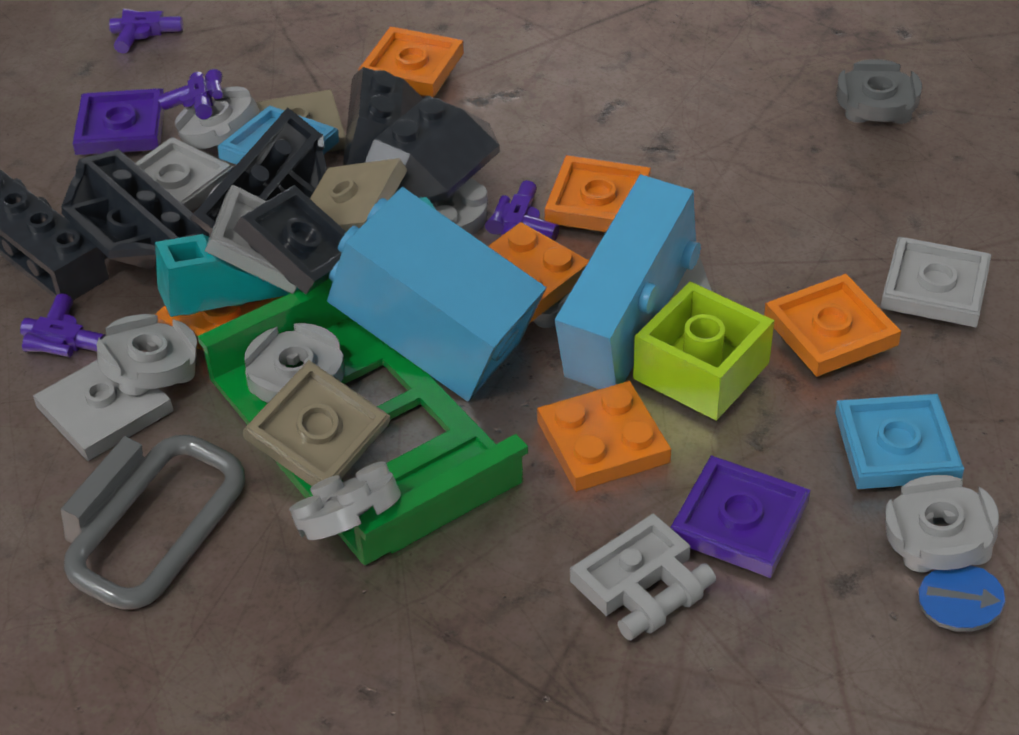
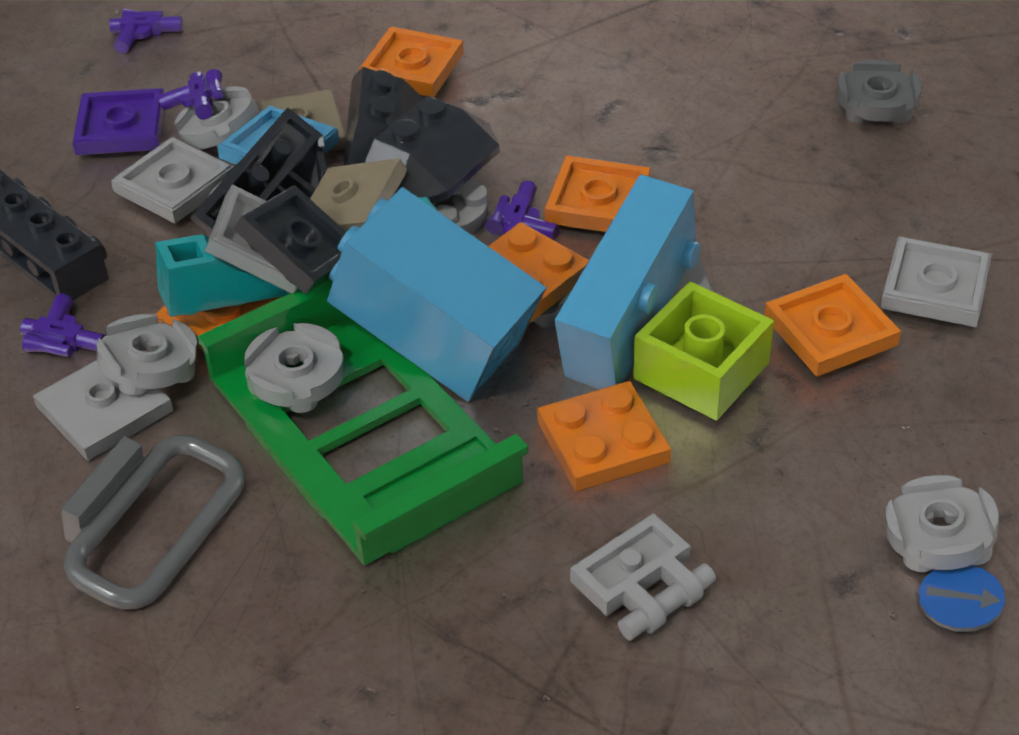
black wedge [61,149,210,269] -> none
dark tan plate [243,360,390,486] -> none
light grey plate [289,461,401,540] -> none
dark purple plate [670,455,811,578] -> none
dark azure plate [835,394,964,489] -> none

